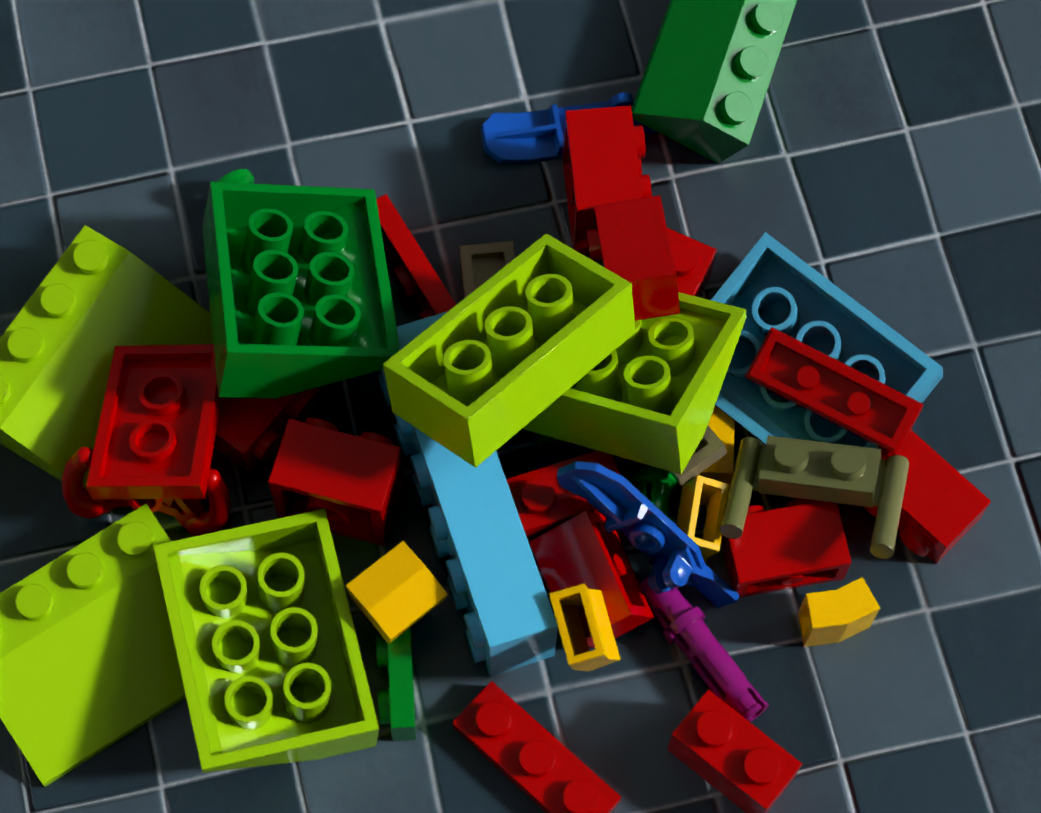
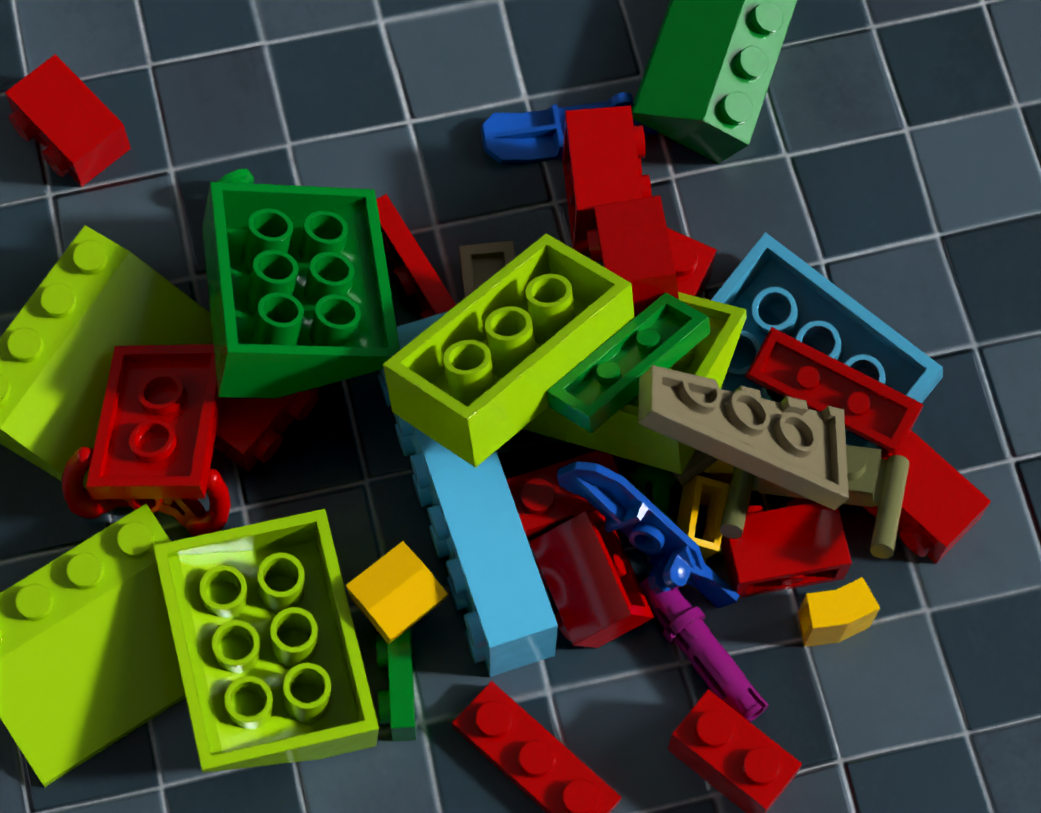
red brick [268,418,404,547] -> none
yellow piece [549,583,621,671] -> none
none -> red brick [5,54,131,187]
none -> green plate [546,292,710,434]
none -> dark tan wing [638,365,849,510]

